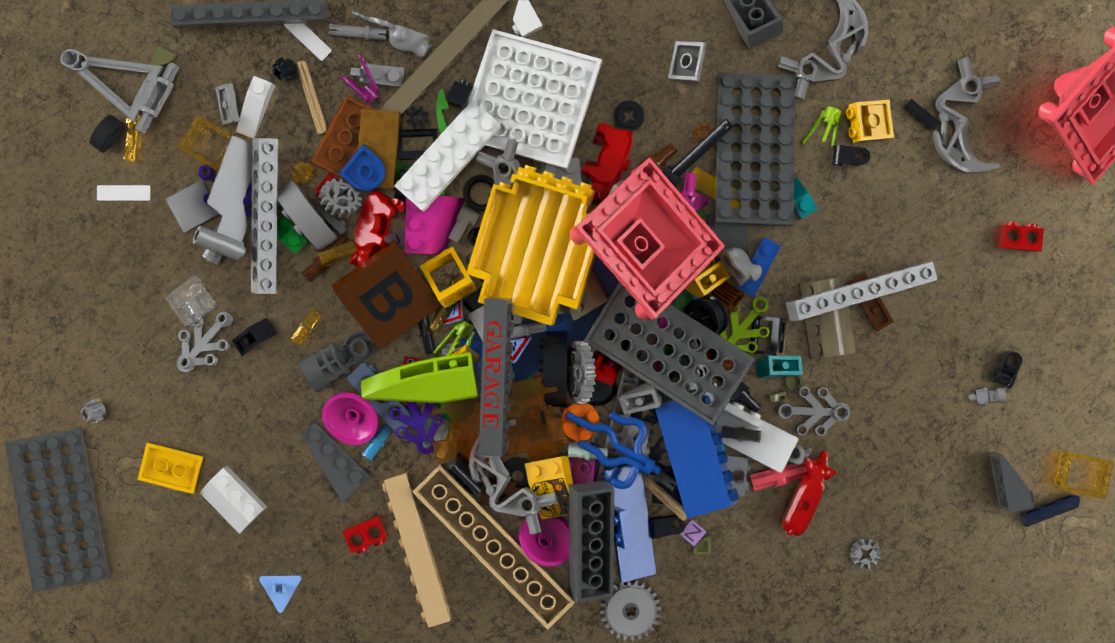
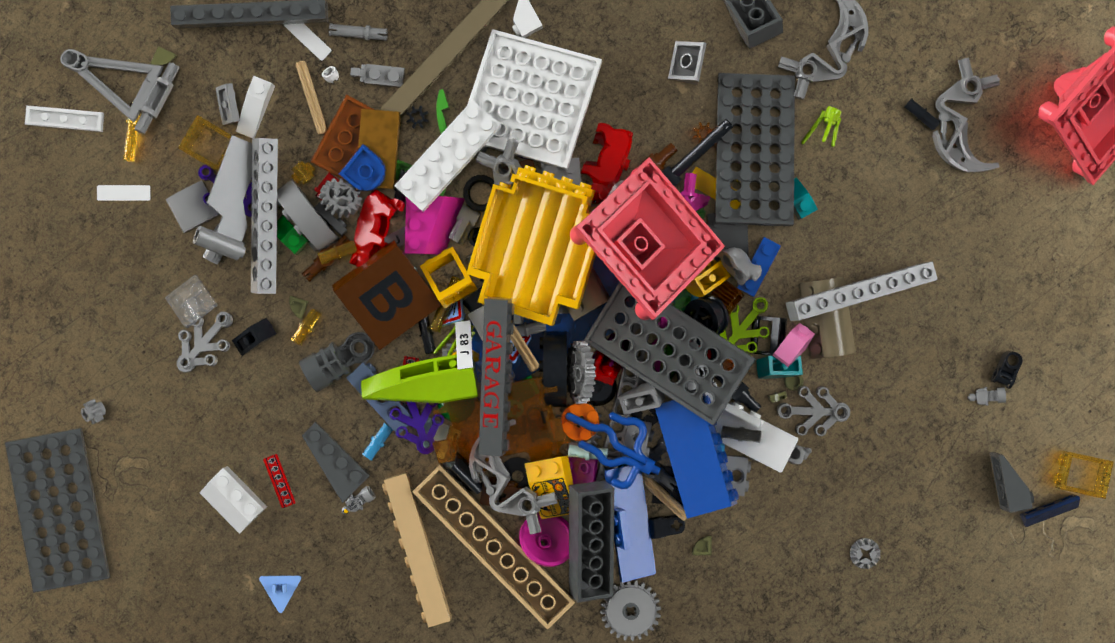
black tyre [89,115,124,153] -> none
yellow plate [137,442,204,494] -> none
black gear [272,57,296,82] -> none
dark pink dish [322,392,378,445] -> none
magenta plant [340,54,380,104] -> none
red brick [342,515,388,554] -> none
light grey animal [351,11,433,57] -> none
black tile [398,128,437,161] -> none
black slope [446,79,473,110] -> none
black gear [614,100,644,131] -> none
lavender tile [680,519,706,546] -> none
coral piece [749,460,808,491] -> none
red animal [781,451,837,536] -> none
black piece [832,145,871,166] -> none
yellow plate [846,100,894,143] -> none
reddish brown plate [847,272,894,332] -> none
red brick [999,222,1044,252] -> none
none -> white tile [25,105,104,132]
none -> red sticker [263,454,296,508]
none -> olive tile [289,295,309,320]
none -> white hinge [322,66,339,83]
none -> light grey piece [341,486,376,514]
none -> white sticker [455,320,473,370]
none -> tan axle [510,320,539,372]
none -> bright pink slope [773,323,815,367]

